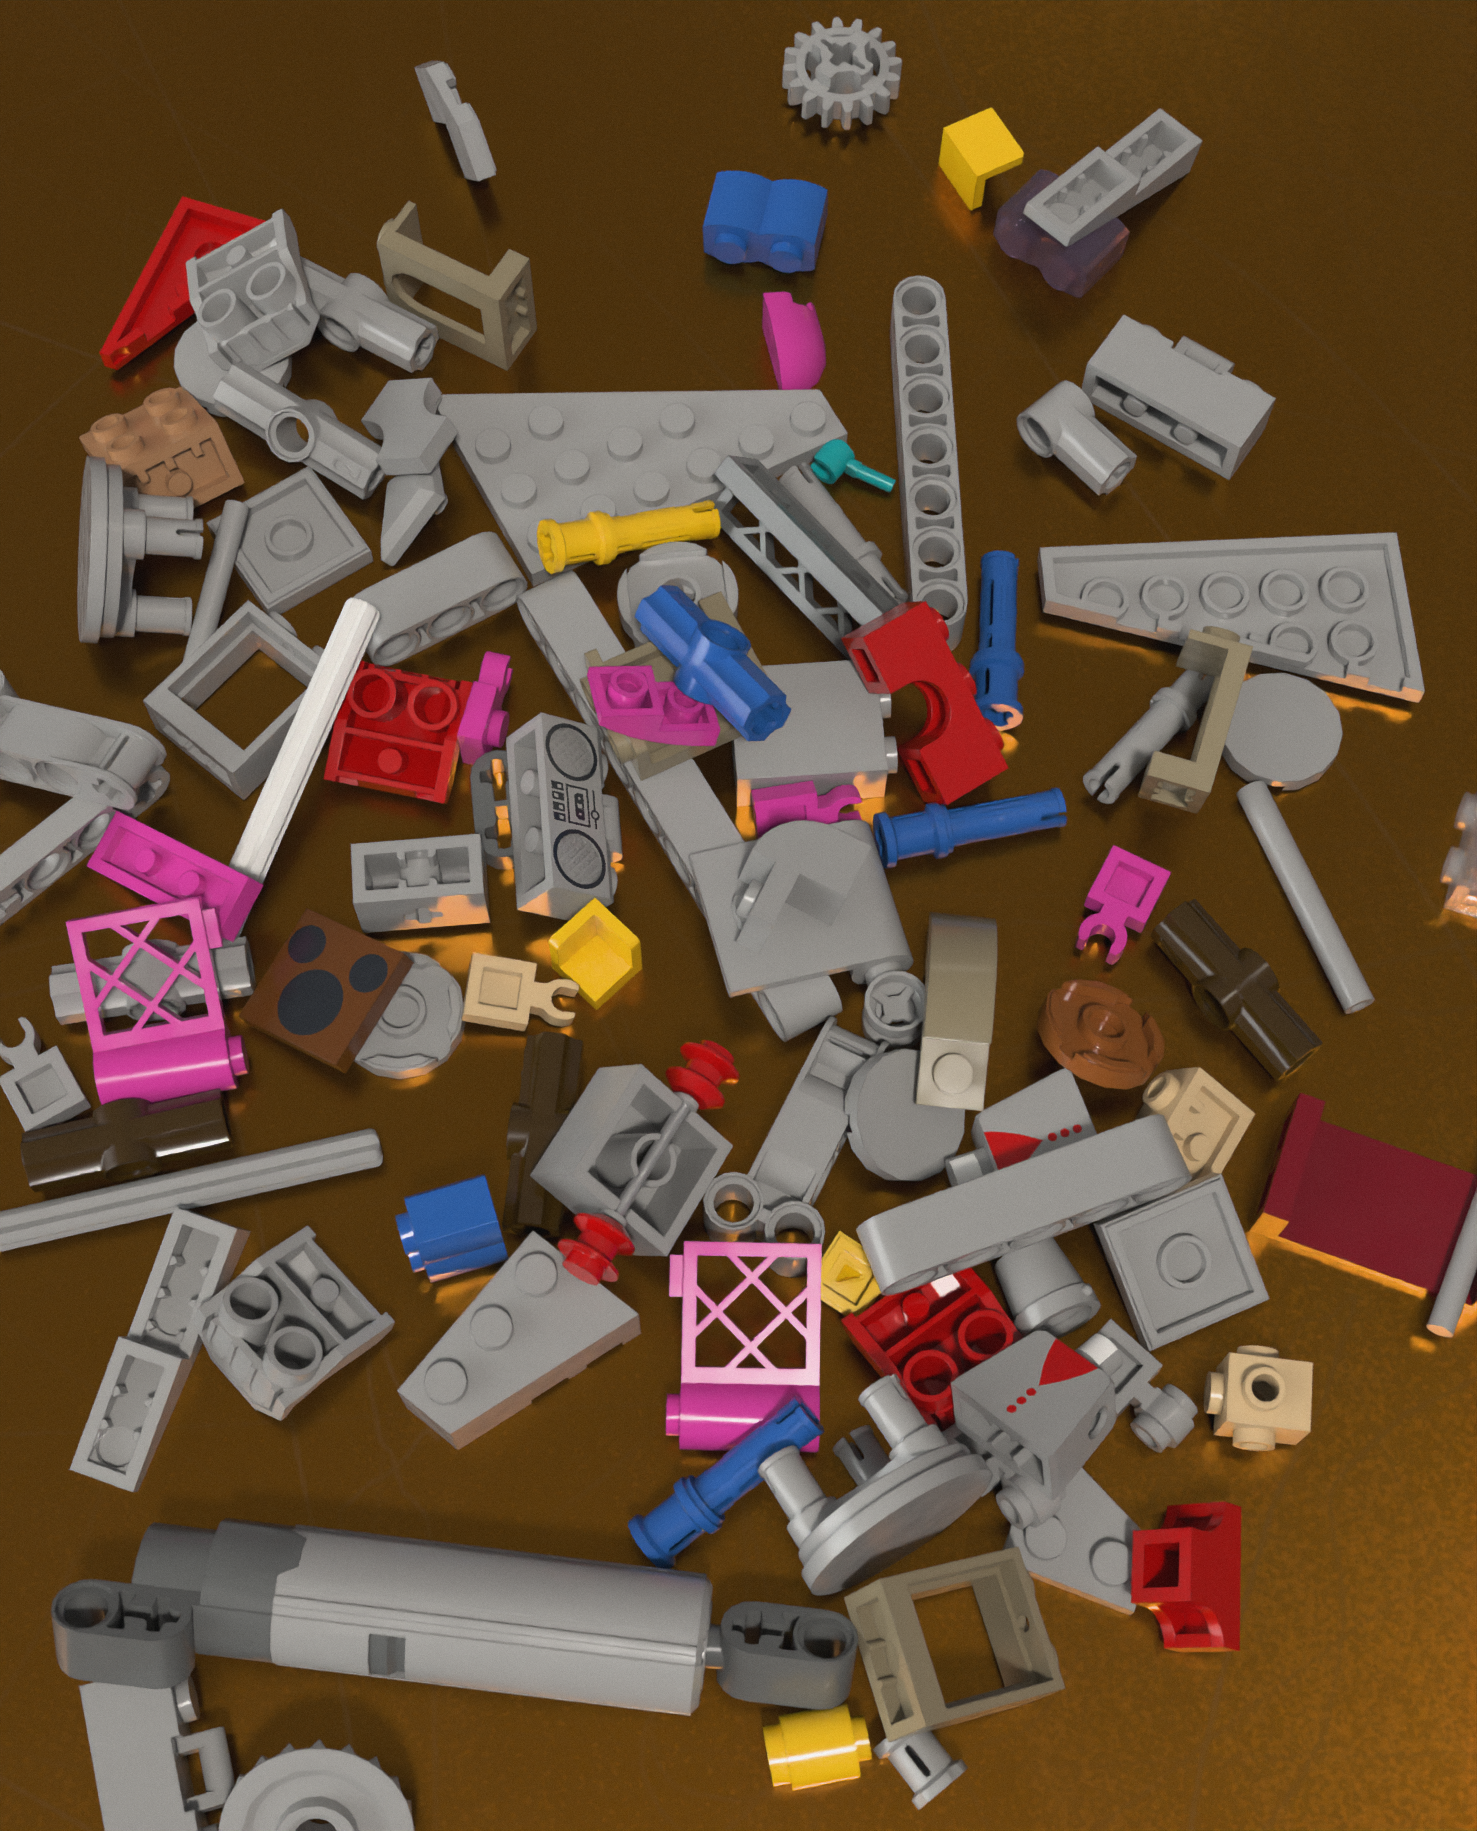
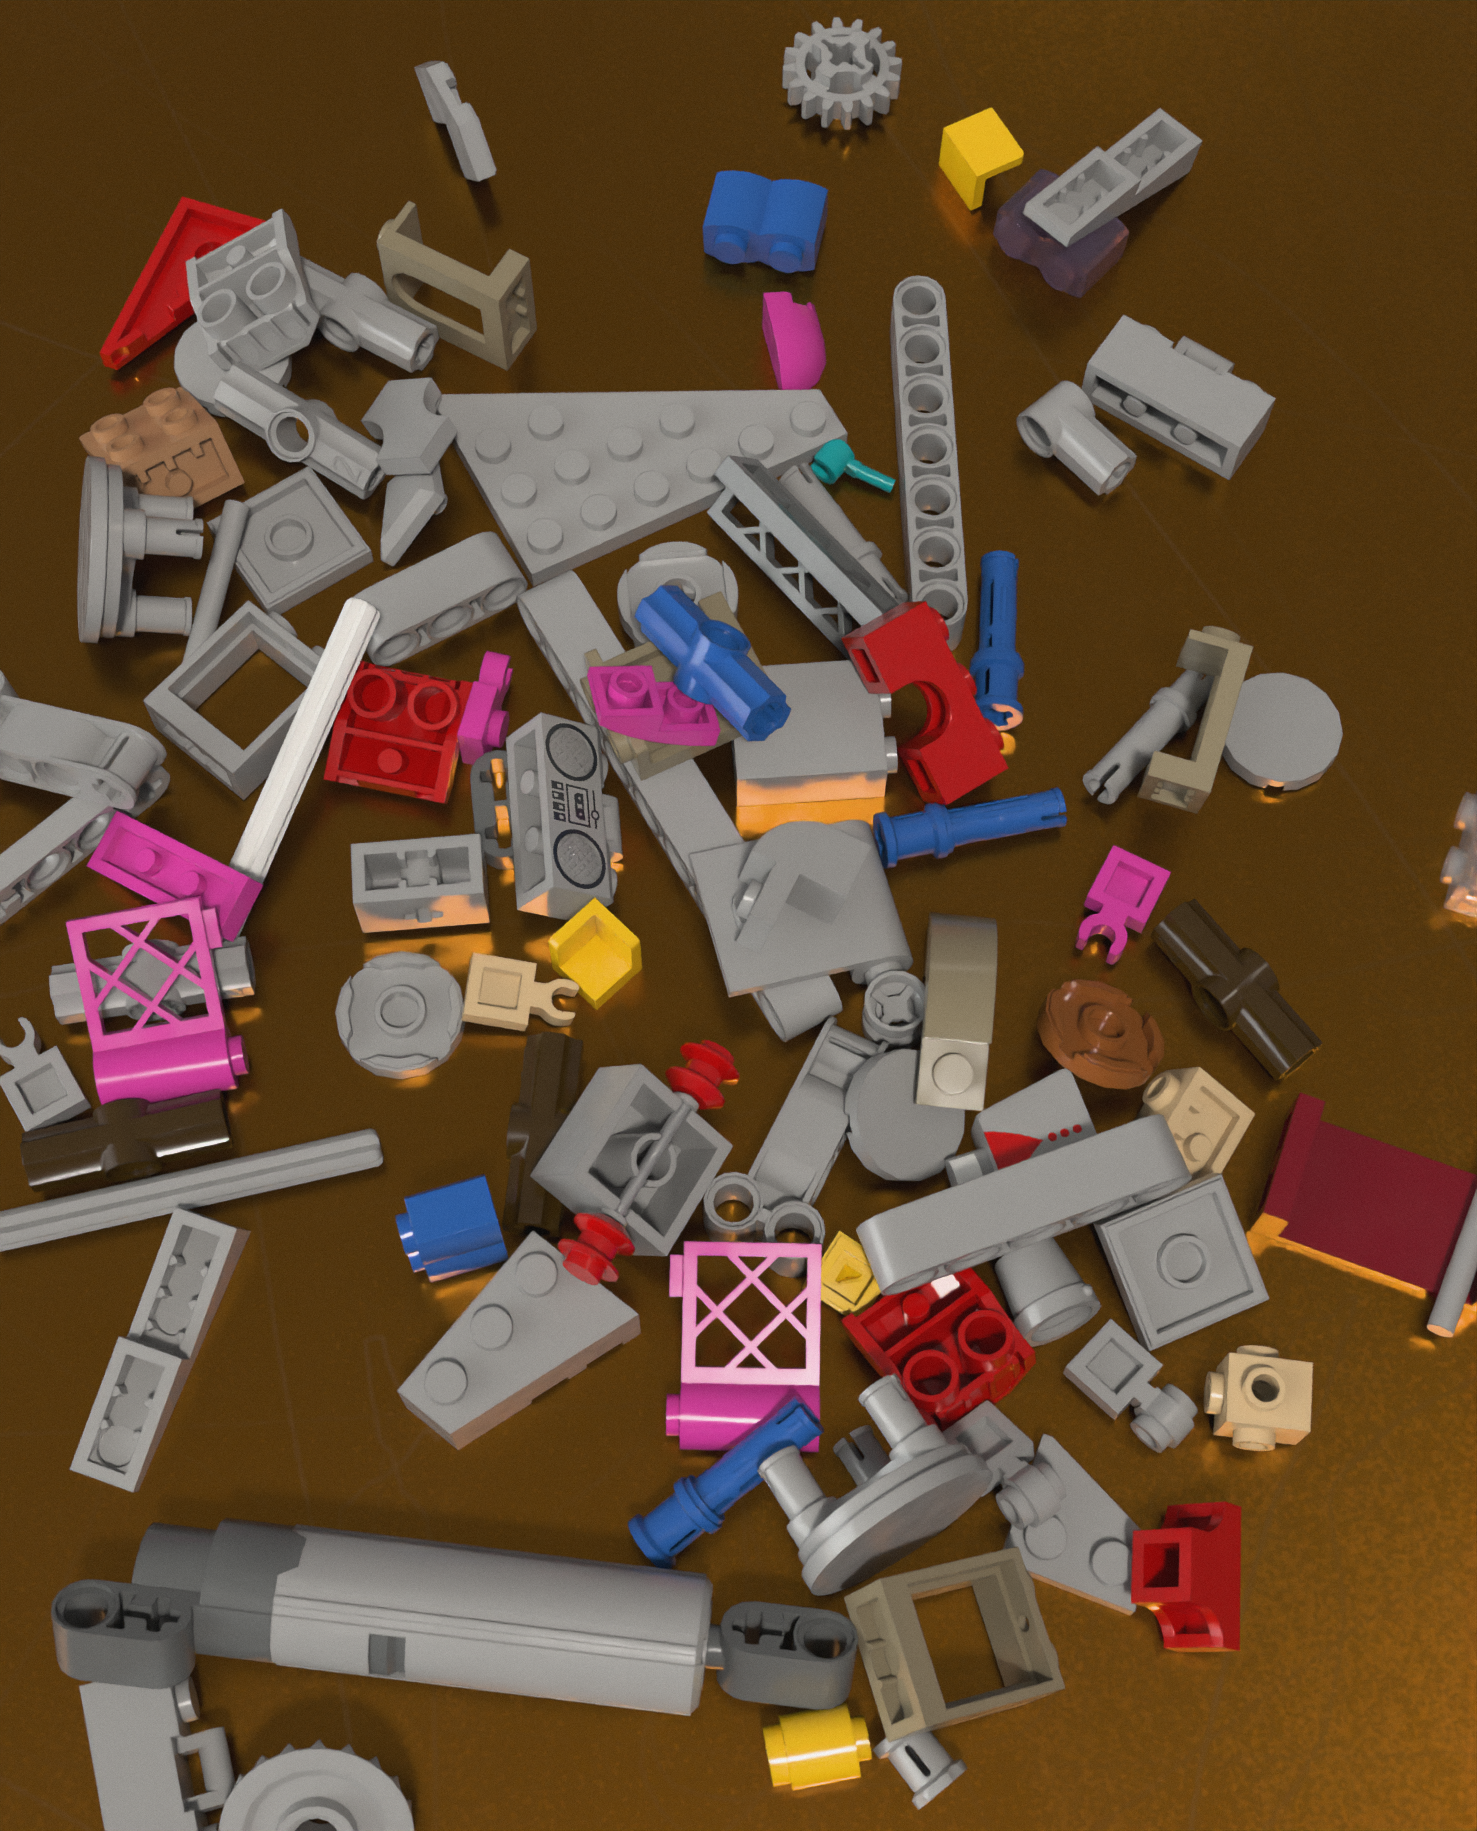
light grey slope [193,1226,395,1421] -> none
reddish brown tile [238,908,414,1074] -> none
yellow pin [537,500,721,574] -> none
dark pink plate [751,780,862,840] -> none
light grey torso [951,1331,1123,1501] -> none
light grey wing [1037,532,1425,703] -> none
light grey piece [1236,780,1375,1014] -> none

